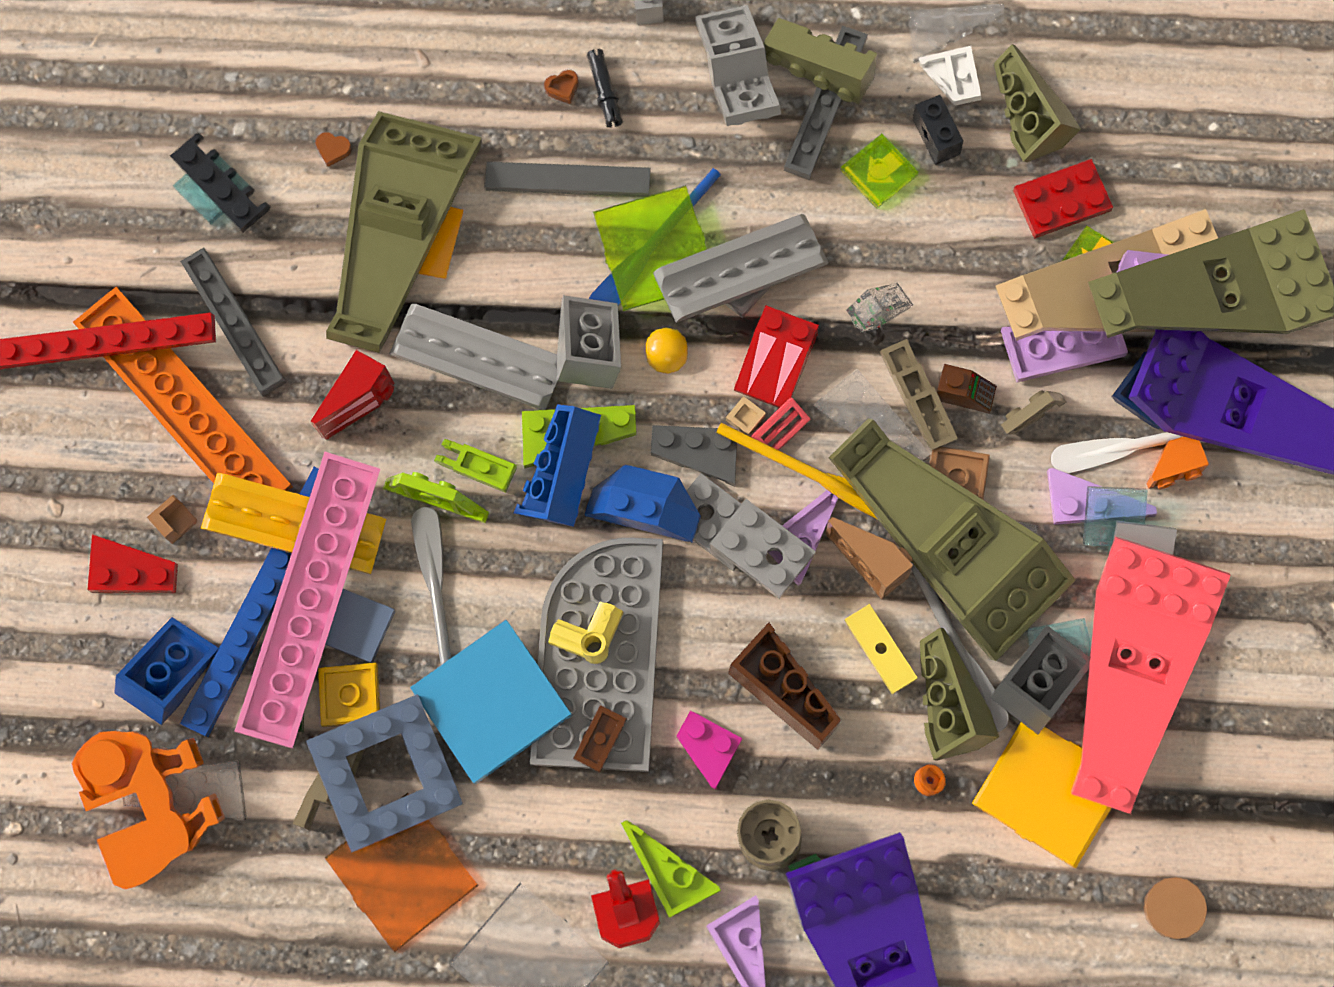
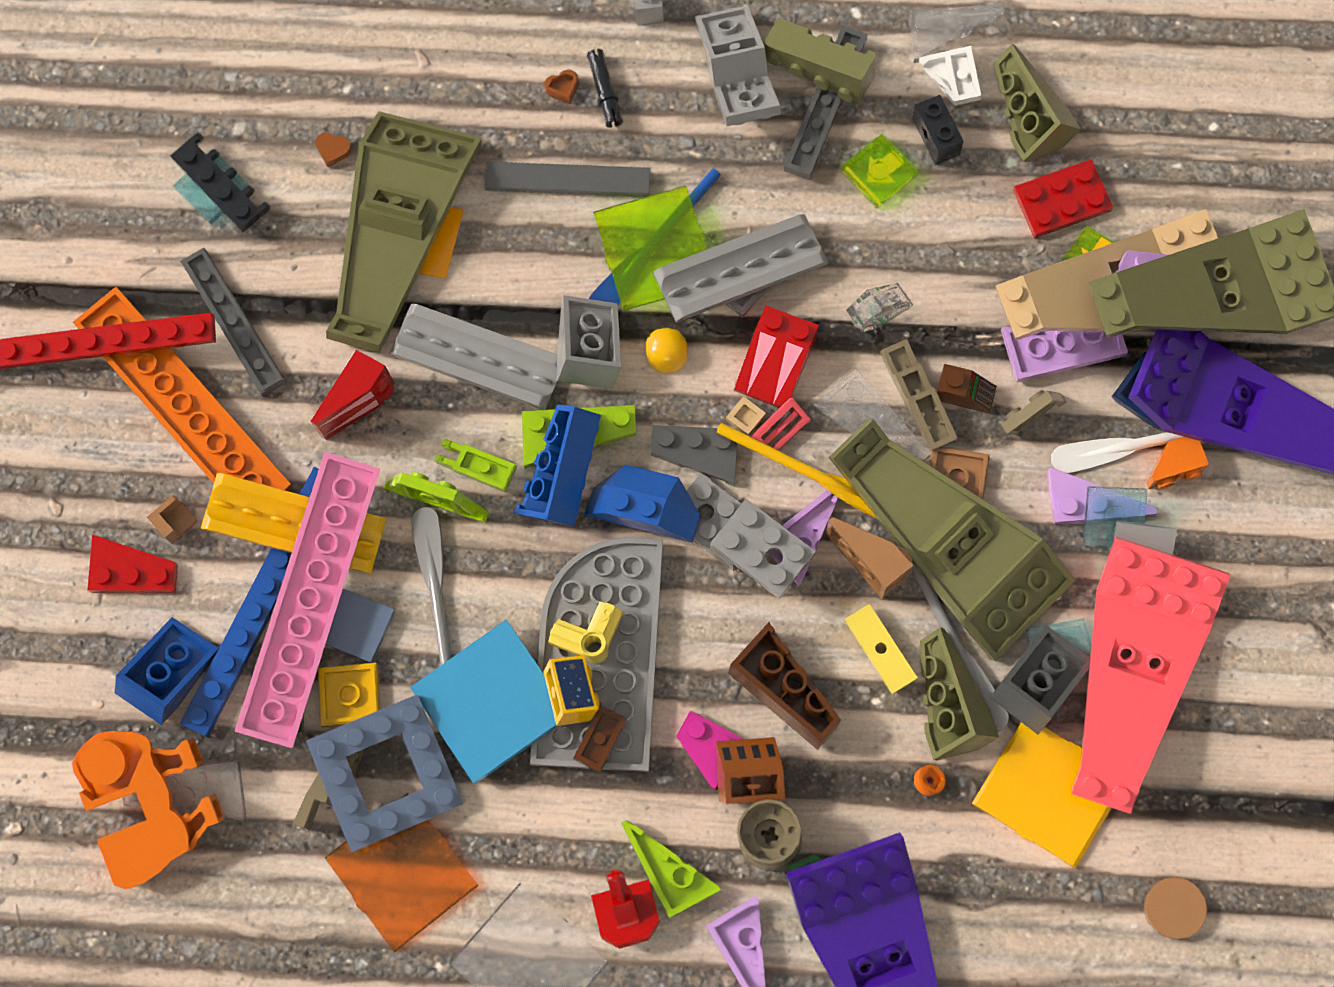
none -> brick [543,655,599,726]
none -> dark orange slope [715,737,785,804]

